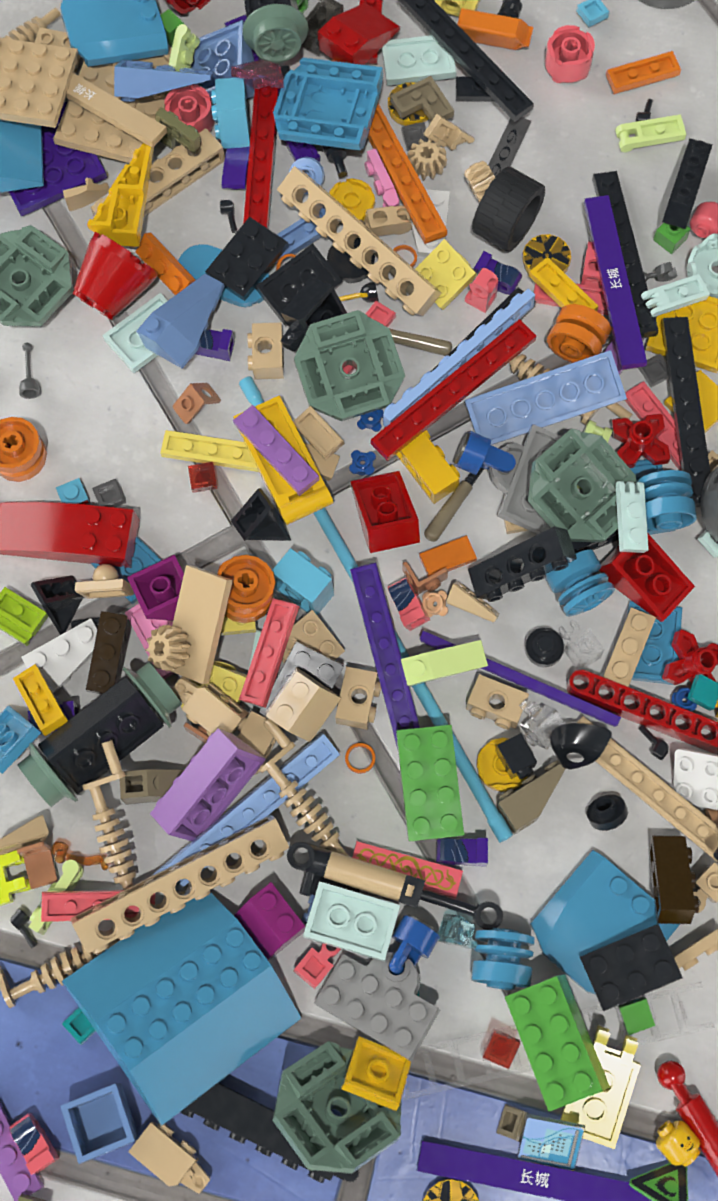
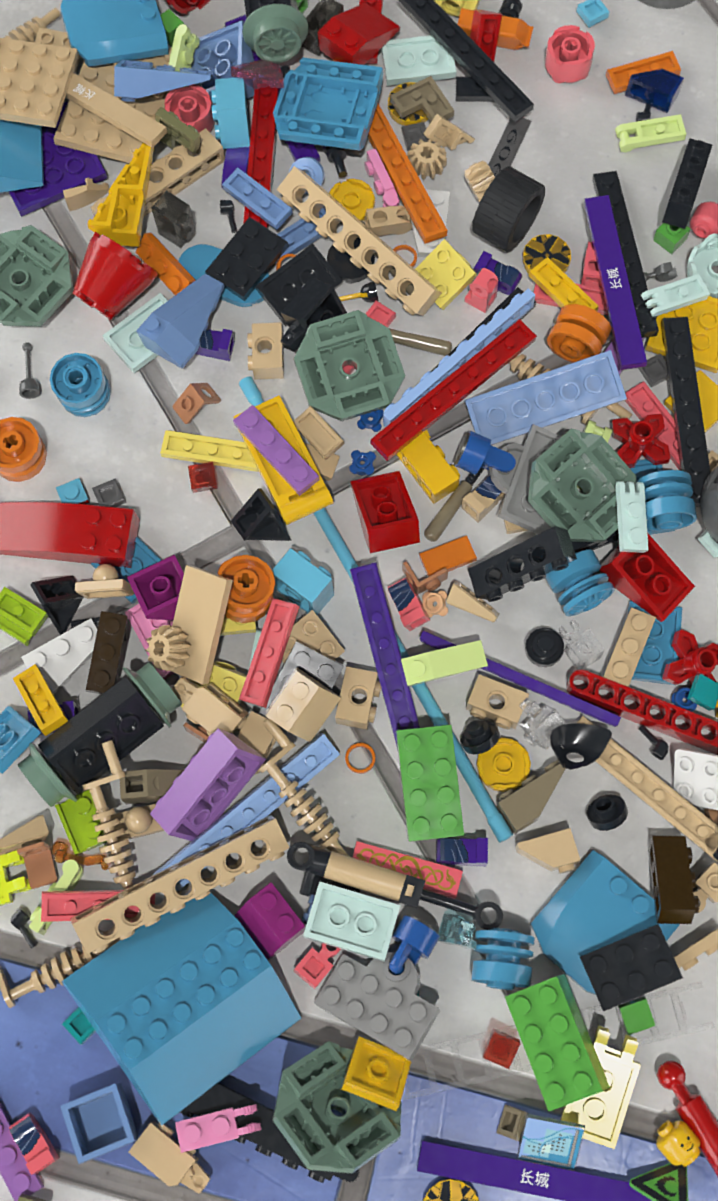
black brick [496,733,537,779] -> none
none -> dark azure wheel [50,353,111,417]
none -> lime plate [55,790,107,856]
none -> tan tile [110,804,165,840]
none -> clear smoke brick [151,190,196,248]
none -> bright pink hinge [175,1104,262,1153]
none -> medium blue plate [222,168,293,230]
none -> black plate [460,720,500,755]
none -> tan leg [461,475,505,523]
none -> red slope [470,9,502,62]
none -> tan slope [515,828,581,874]
none -> clear blue slope [625,69,684,113]

